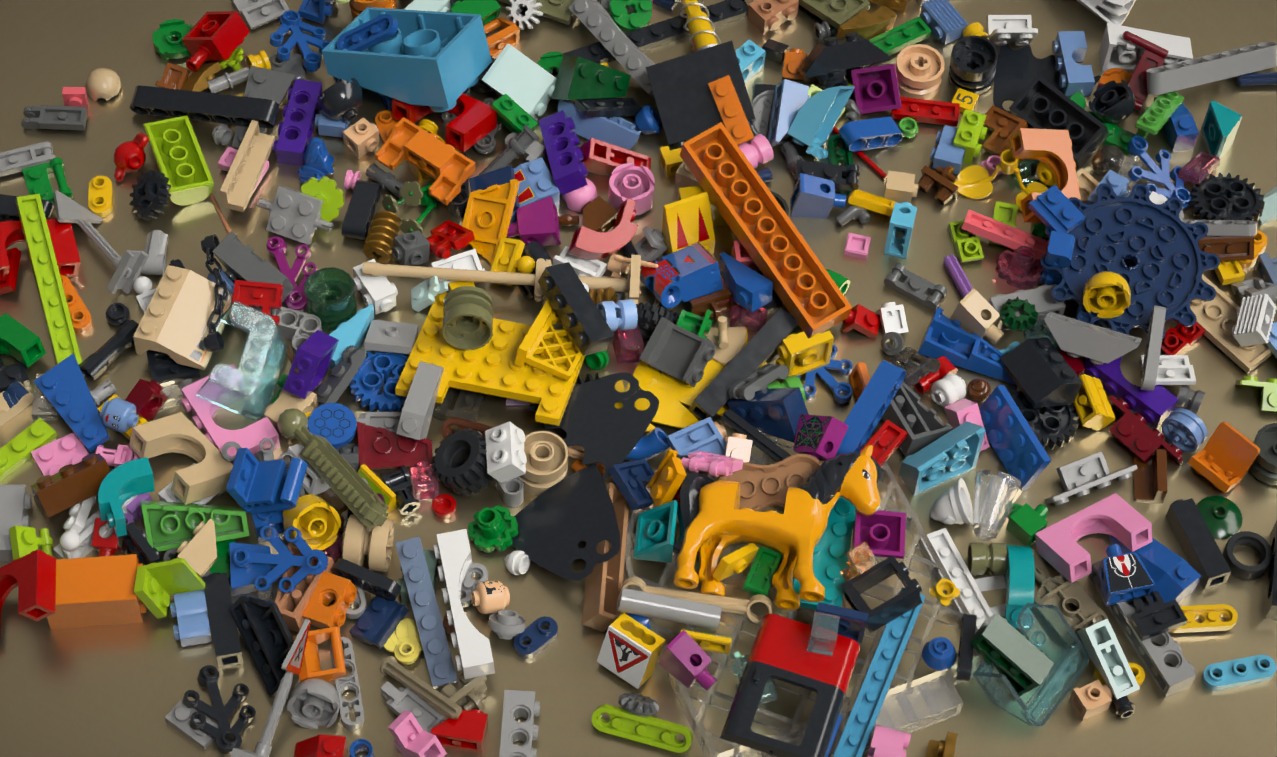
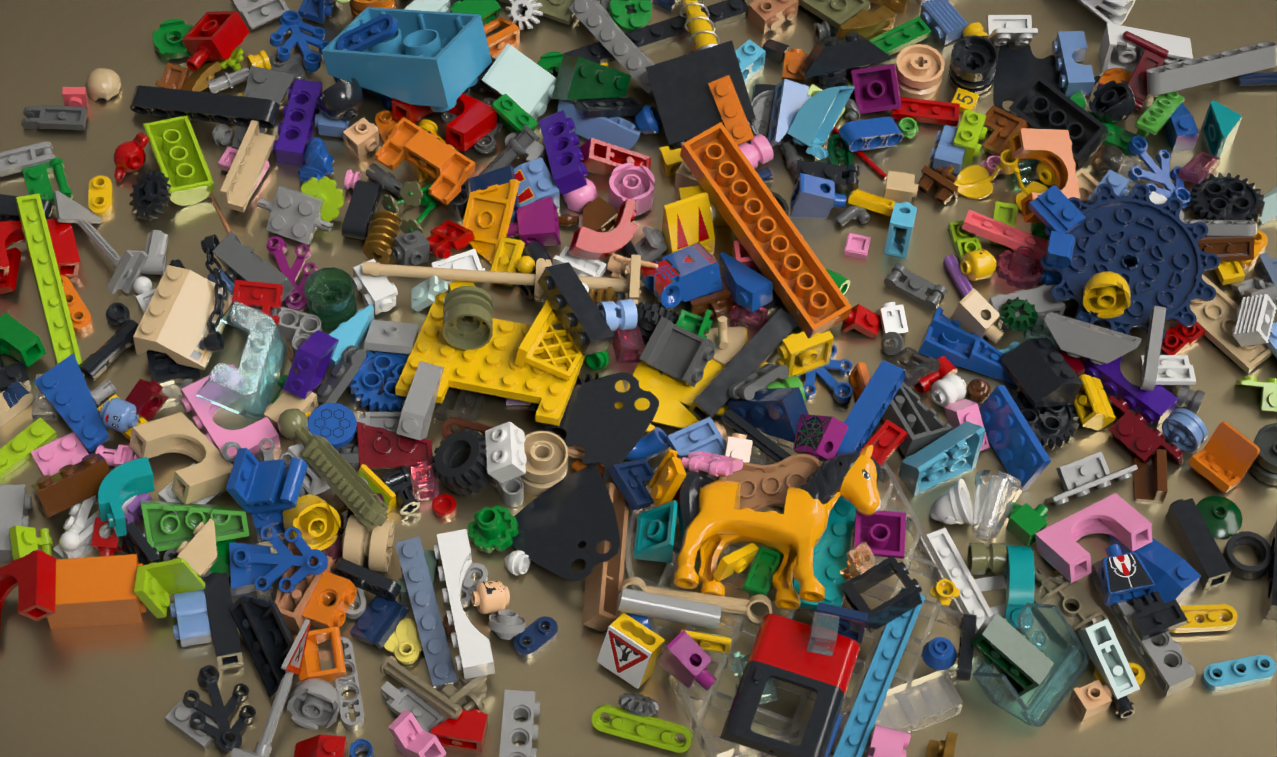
none -> yellow head [960,250,996,281]

